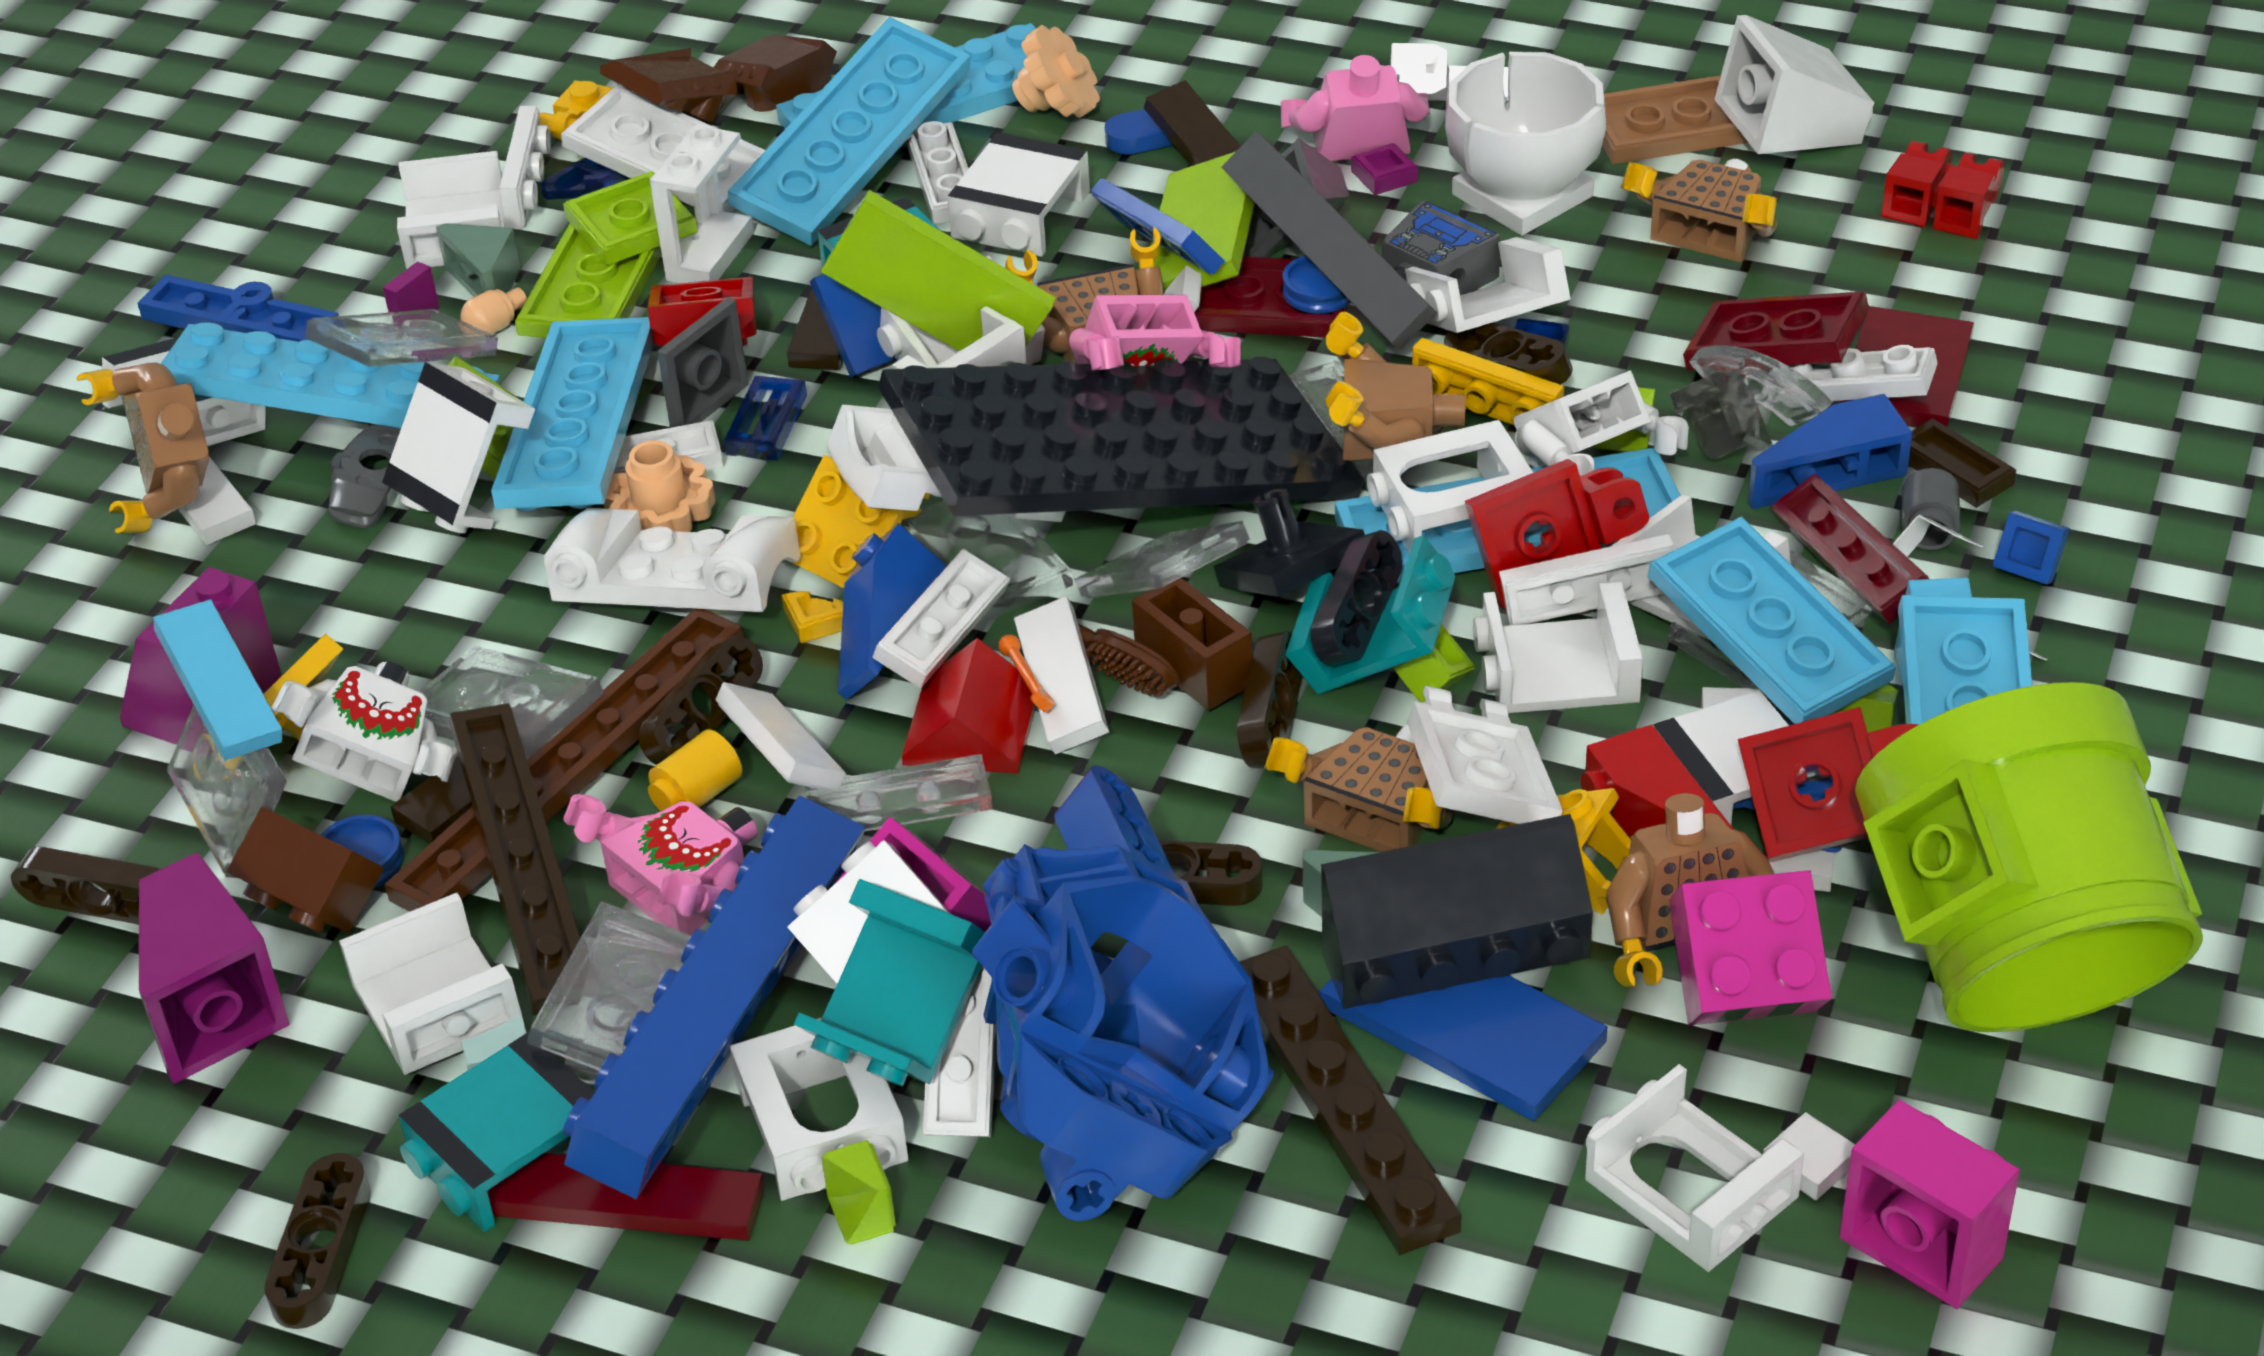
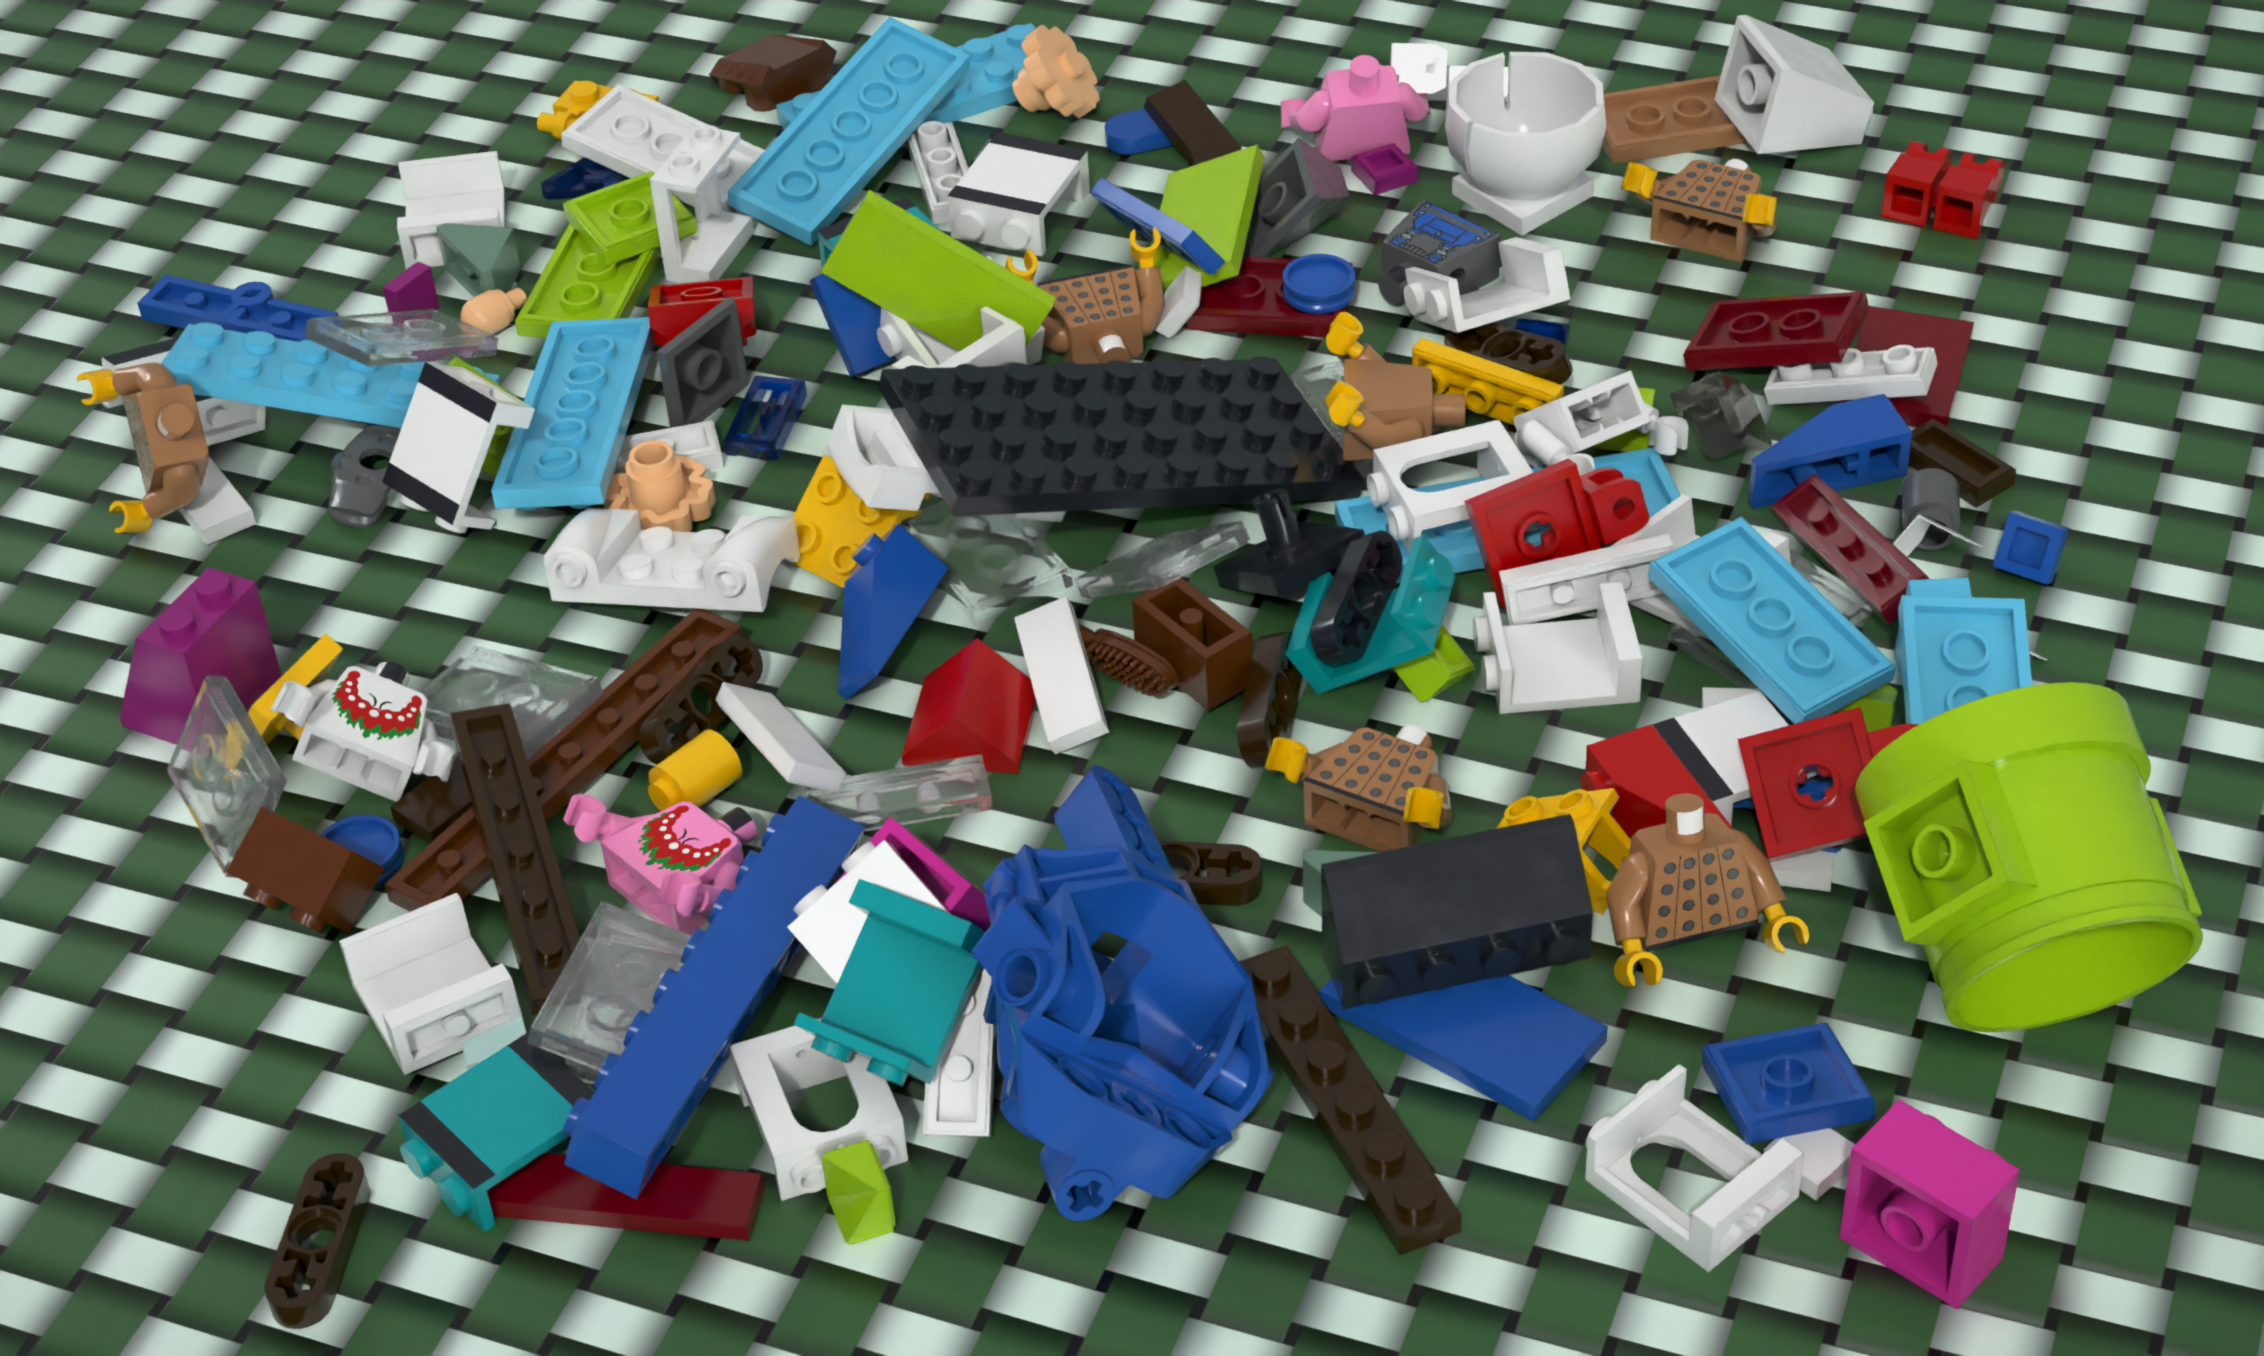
dark brown beam [11,846,160,925] -> none
magenta slope [139,852,290,1084] -> none
medium azure tile [153,599,282,761] -> none
white tile [499,106,551,229] -> none
reddish brown slope [600,48,737,123] -> none
yellow tile [781,591,843,643] -> none
dark brown tile [787,291,843,370] -> none
white tile [872,549,1011,689] -> none
orange hinge [998,634,1056,713] -> none
bright pink torso [1069,295,1241,371] -> none
dark grey tile [1221,130,1437,350] -> none
white tile [1407,686,1563,824] -> none
dark pink brick [1669,870,1832,1026] -> none
clear tile [1689,345,1833,426] -> none
none -> blue tile [1702,1022,1876,1145]

